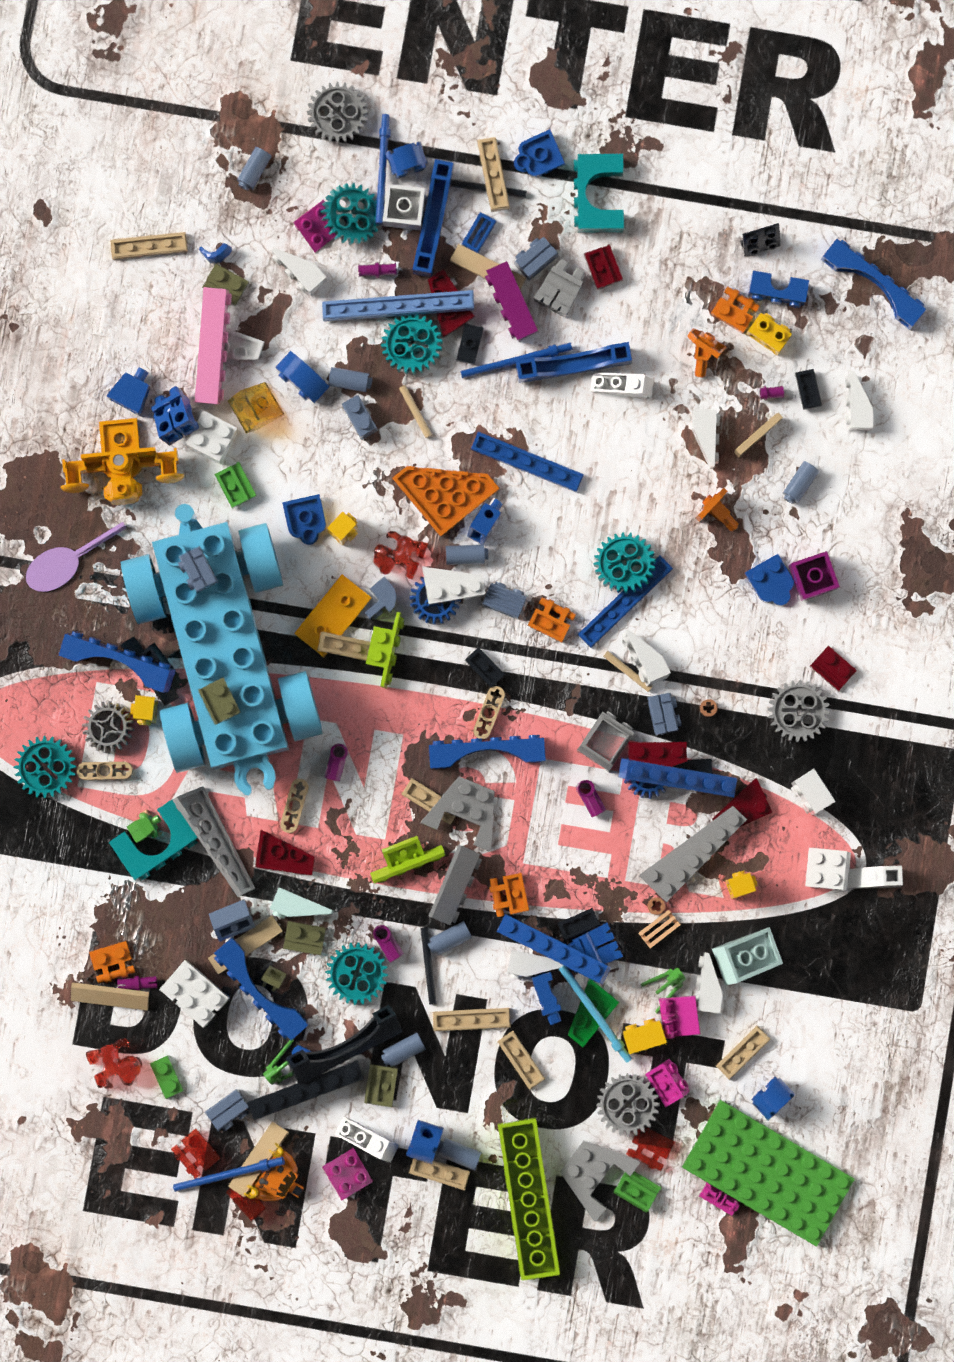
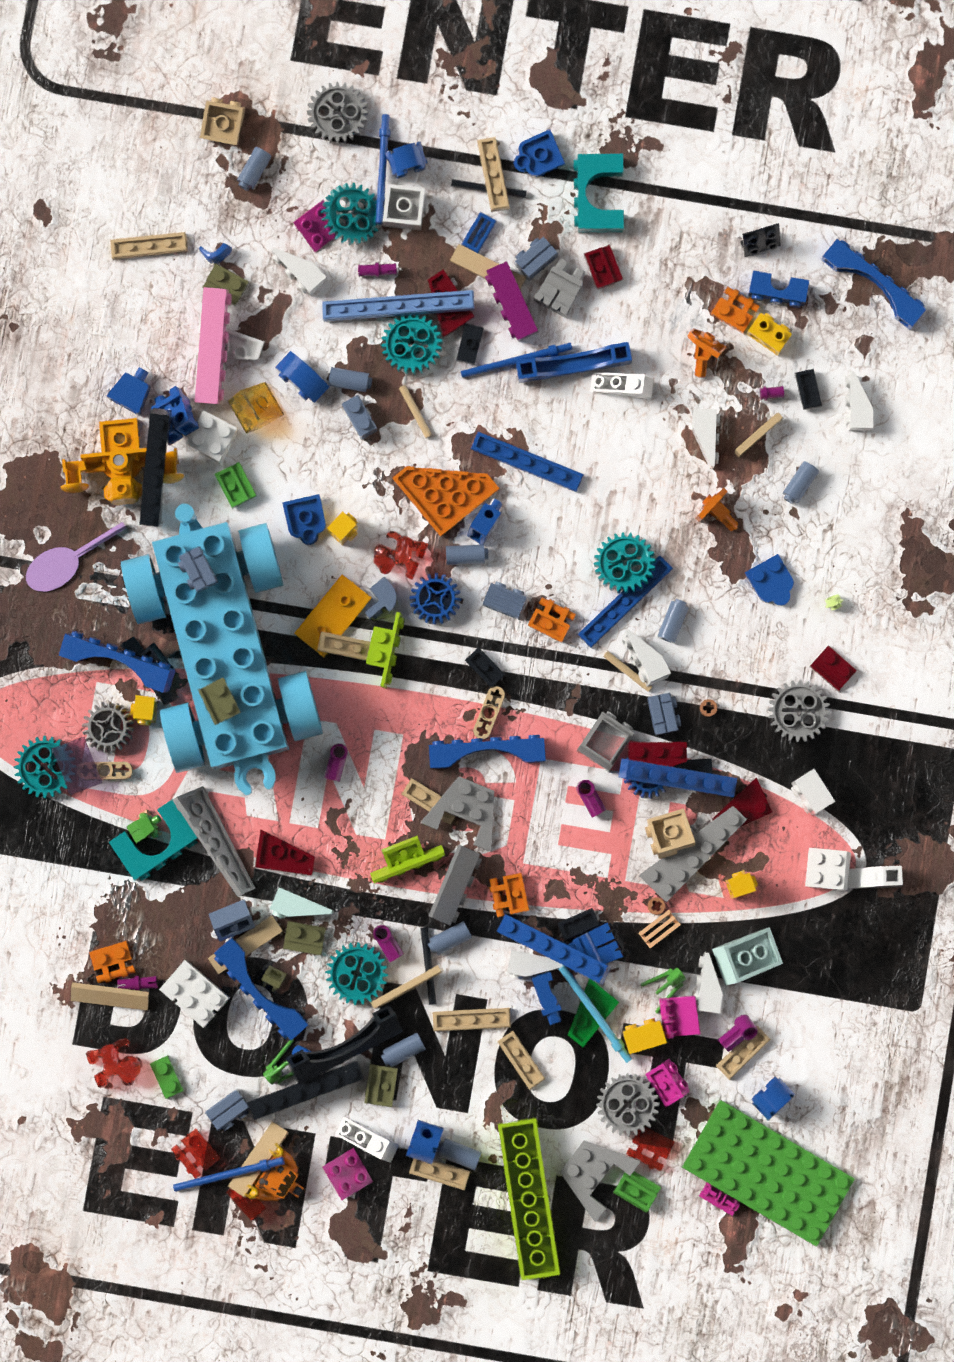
tan beam [280,778,309,833] -> none
blue arch [412,159,454,278] -> none
white wing [422,567,486,605] -> none
magenta brick [789,551,840,602] -> none
none -> clear purple piece [52,737,102,795]
none -> black arch [139,408,172,527]
none -> tan plate [200,97,245,145]
none -> tan tile [371,965,444,1009]
none -> tan plate [645,809,695,859]
none -> sand blue brick [657,599,689,644]
none -> magenta piece [718,1014,758,1052]
none -> yellowish green plate [825,594,844,610]

